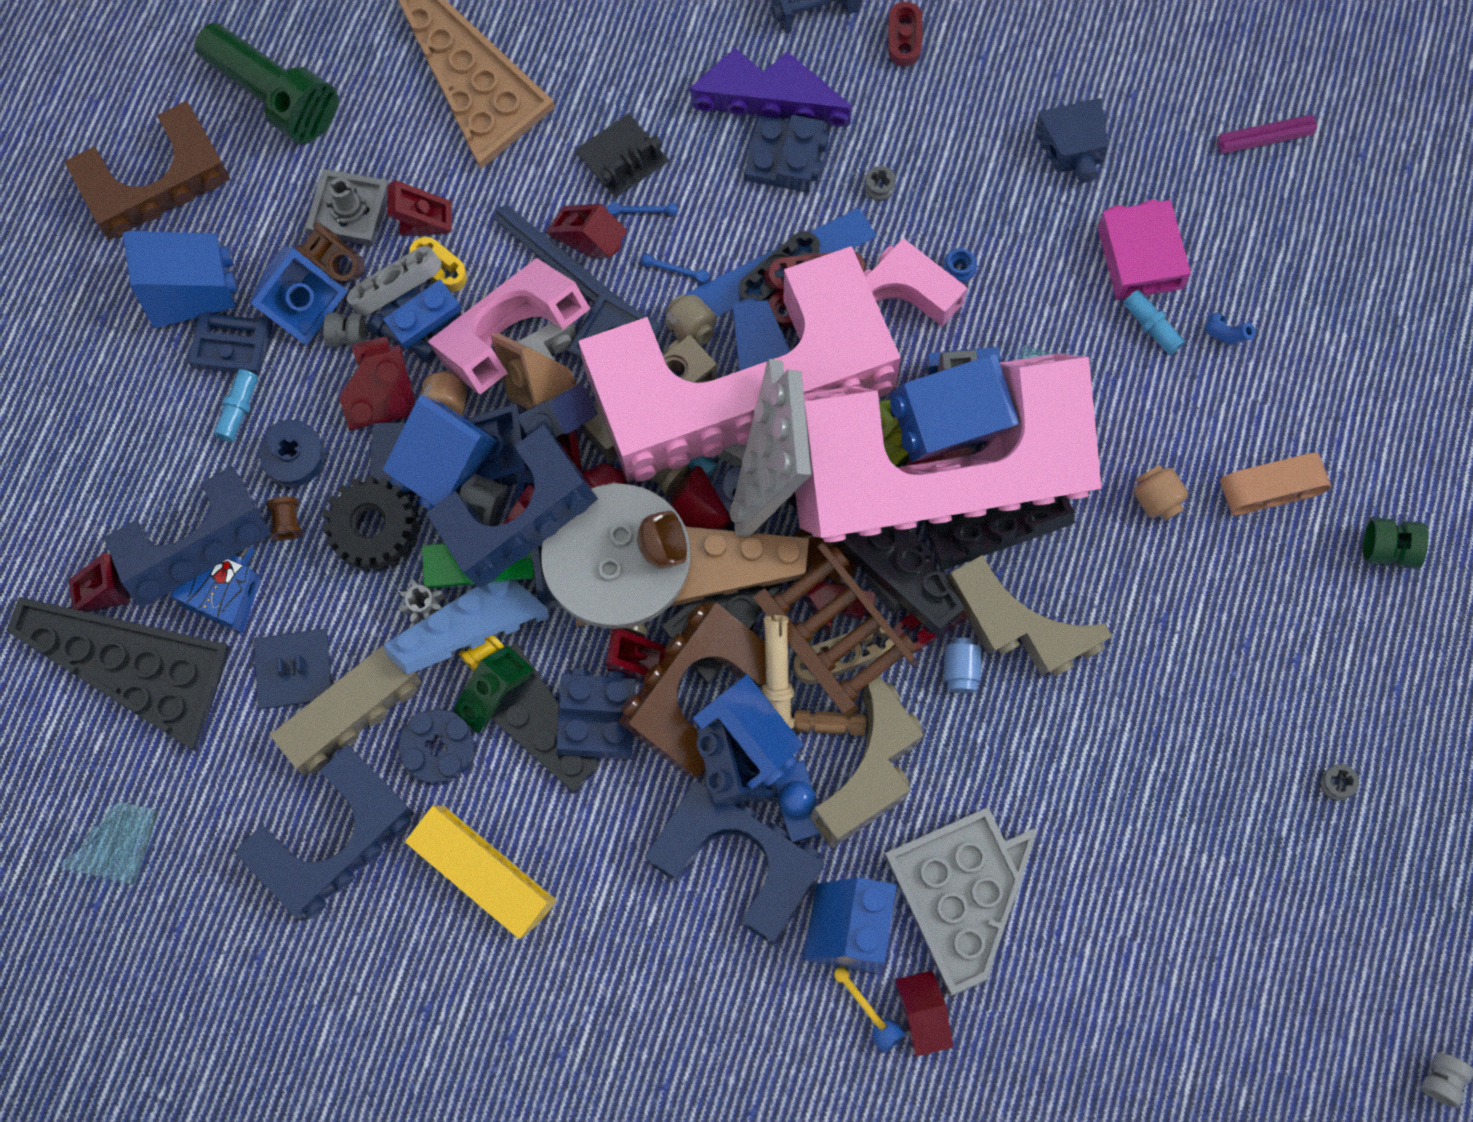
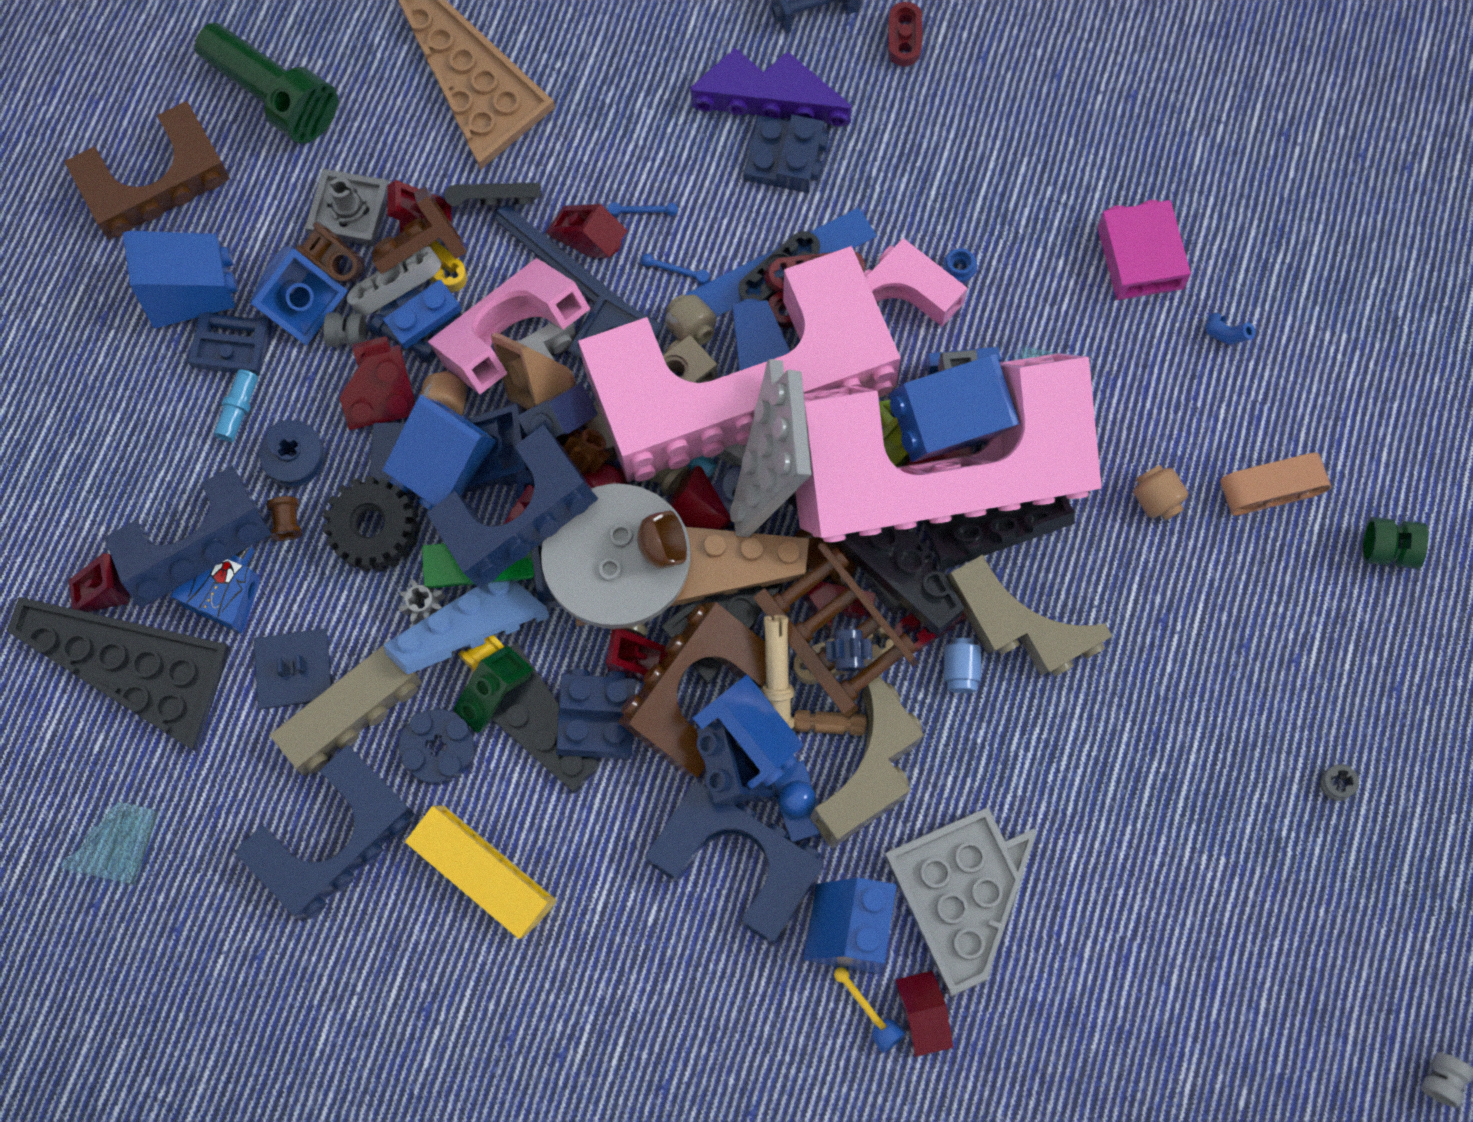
dark grey panel [460,474,508,526] -> none
black hinge [575,113,669,198] -> none
dark grey bush [865,166,896,201] -> none
dark blue torso [1034,98,1108,183] -> none
dark azure pin [1123,290,1186,355] -> none
magenta axle [1217,115,1317,153] -> none
none -> reddish brown bracket [372,186,467,274]
none -> black plate [444,182,541,206]
none -> reddish brown gear [563,429,610,473]
none -> dark blue gear [825,629,873,671]

